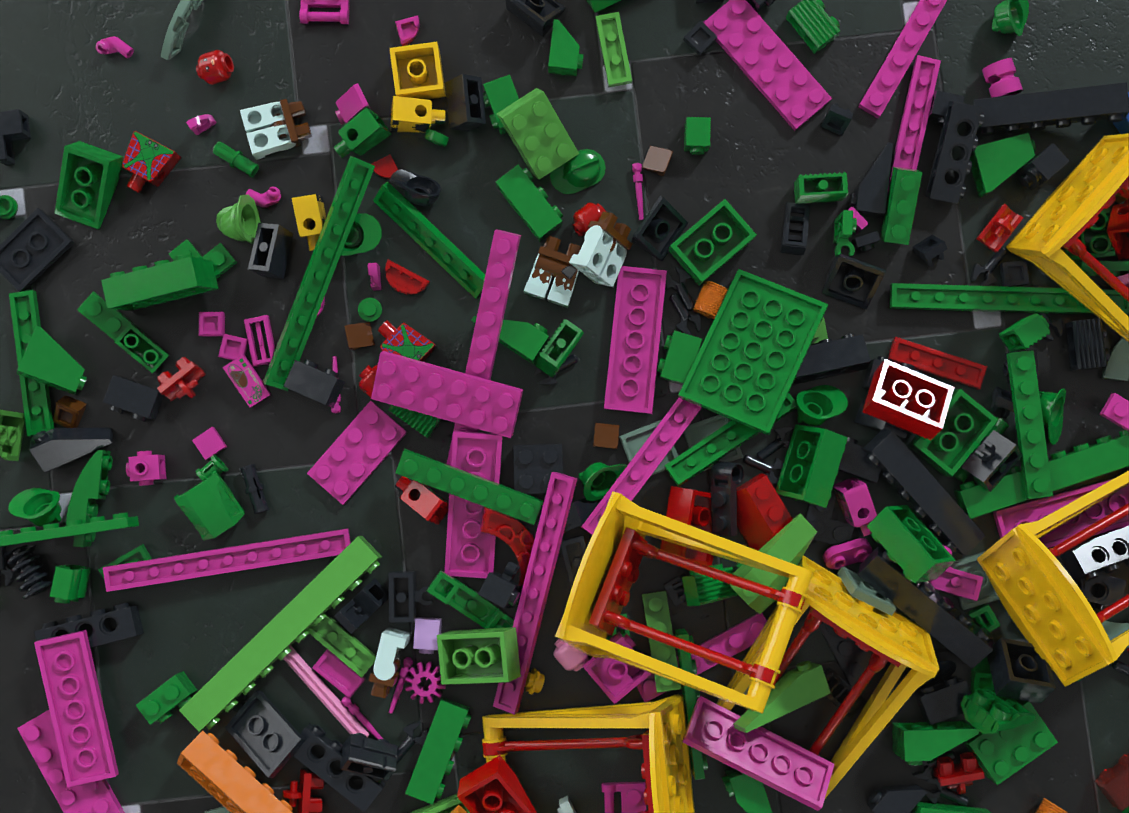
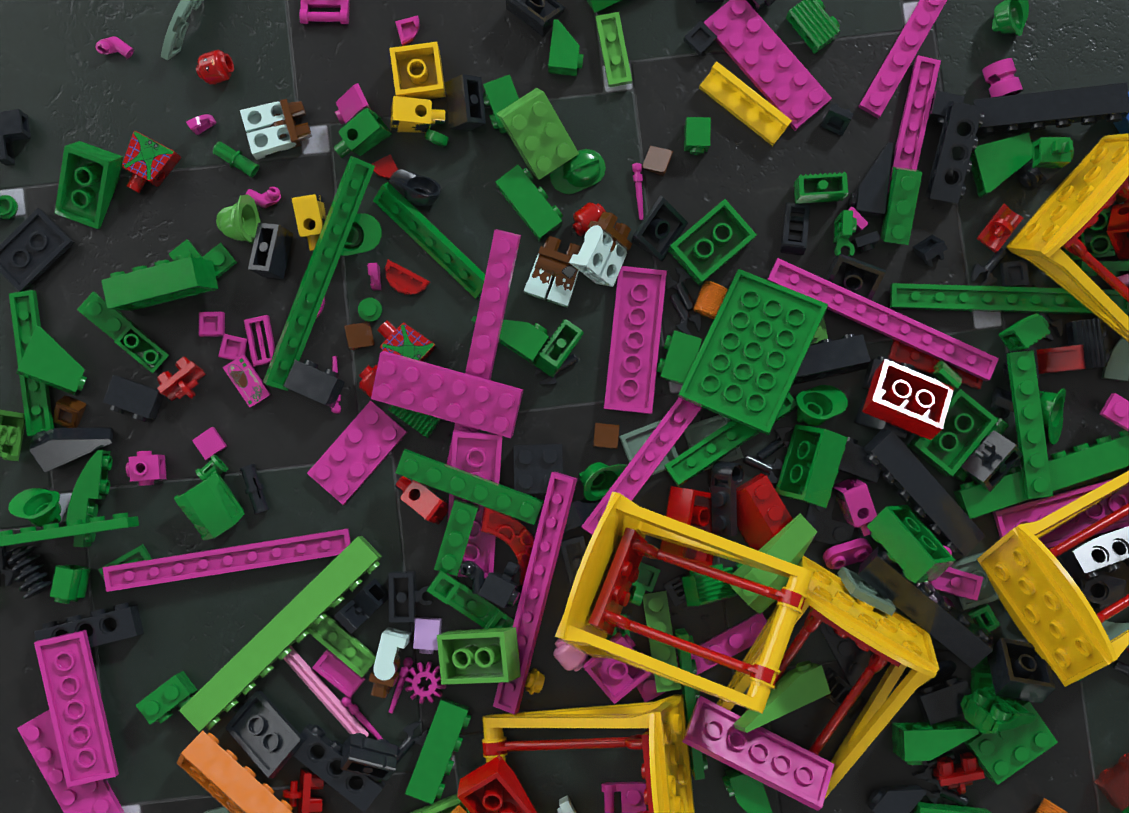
none -> green plate [434,499,479,576]
none -> black arm [460,561,484,594]
none -> green plate [629,562,661,606]
none -> yellow fence [699,61,792,146]
none -> dark pink plate [767,258,999,382]
none -> green slope [933,361,962,389]
none -> green brick [1032,137,1074,168]
none -> red tile [1037,345,1085,374]

